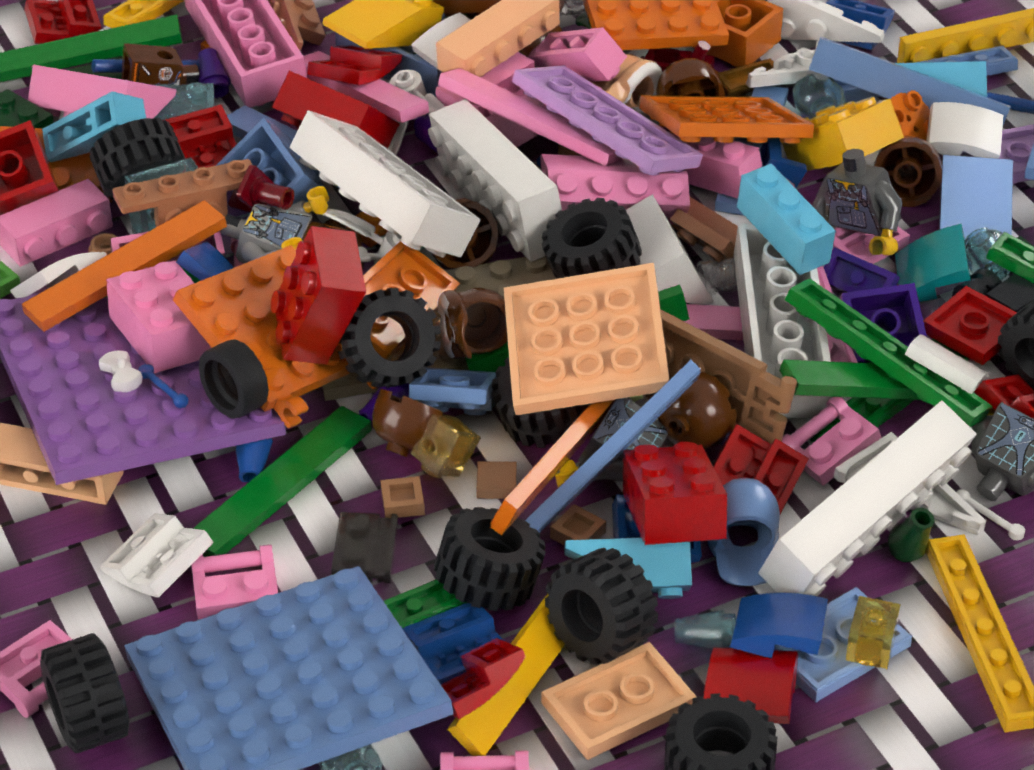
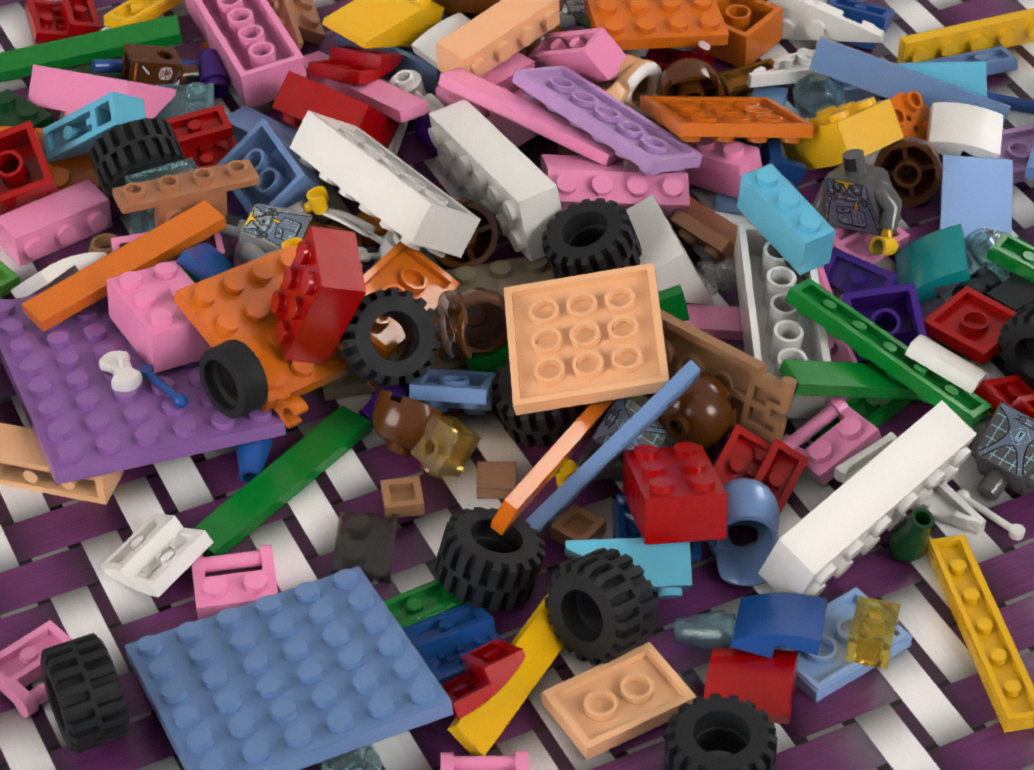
dark red bracket [228,164,294,213] -> none

